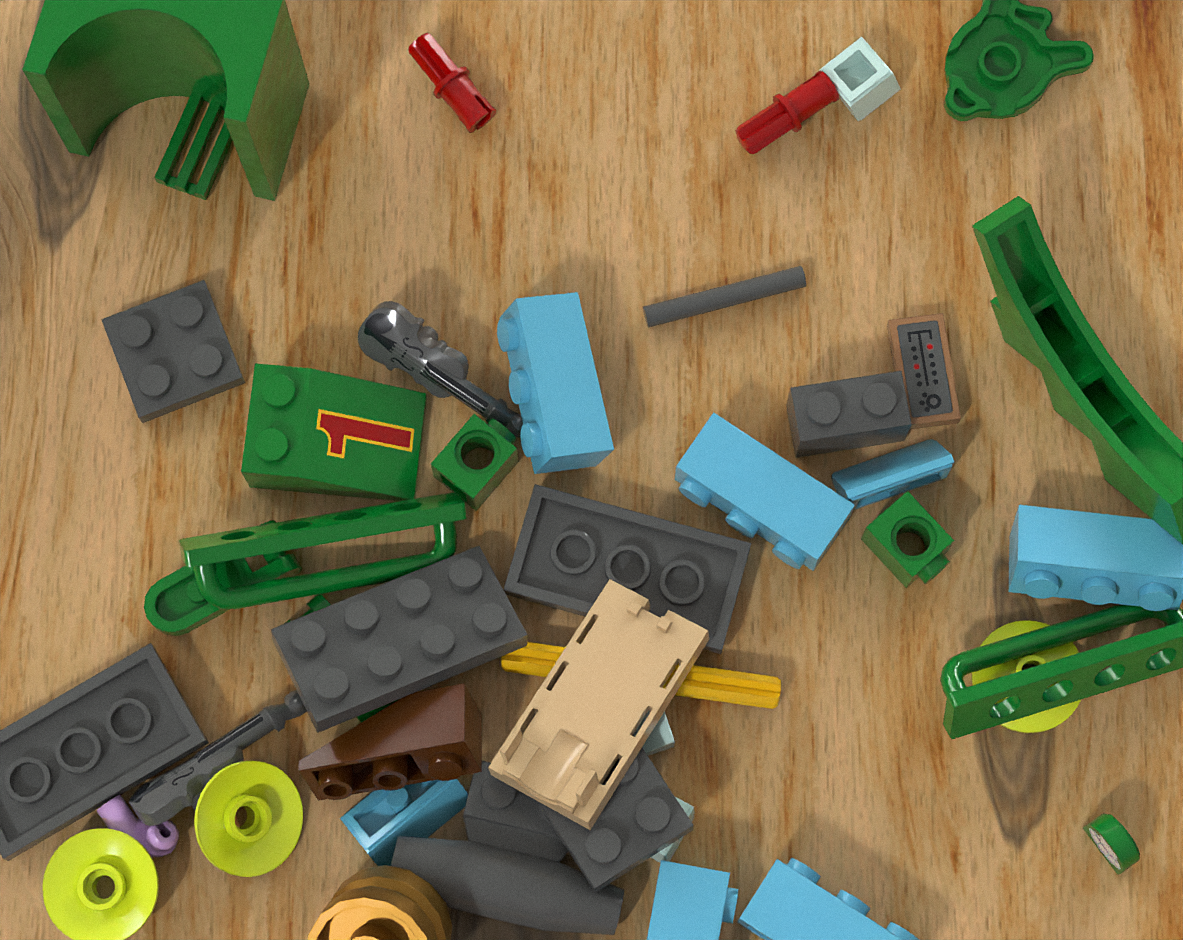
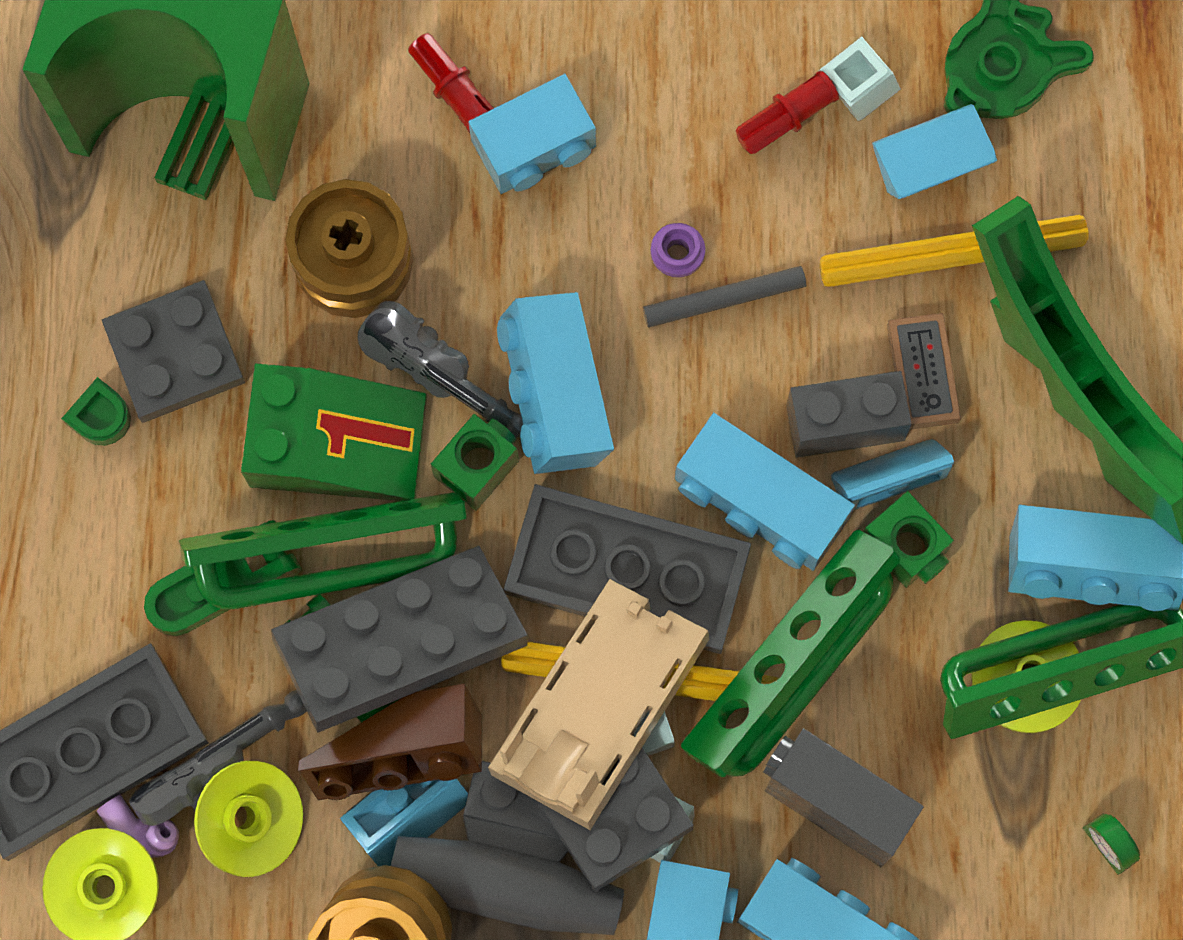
none -> green tile [61,377,131,446]
none -> pearl gold wheel [285,179,413,318]
none -> medium azure brick [468,74,596,194]
none -> medium lavender plate [651,223,705,277]
none -> green piece [681,530,900,777]
none -> dark grey brick [763,728,924,867]
none -> yellow axle [819,215,1089,287]
none -> medium azure slope [872,104,997,199]

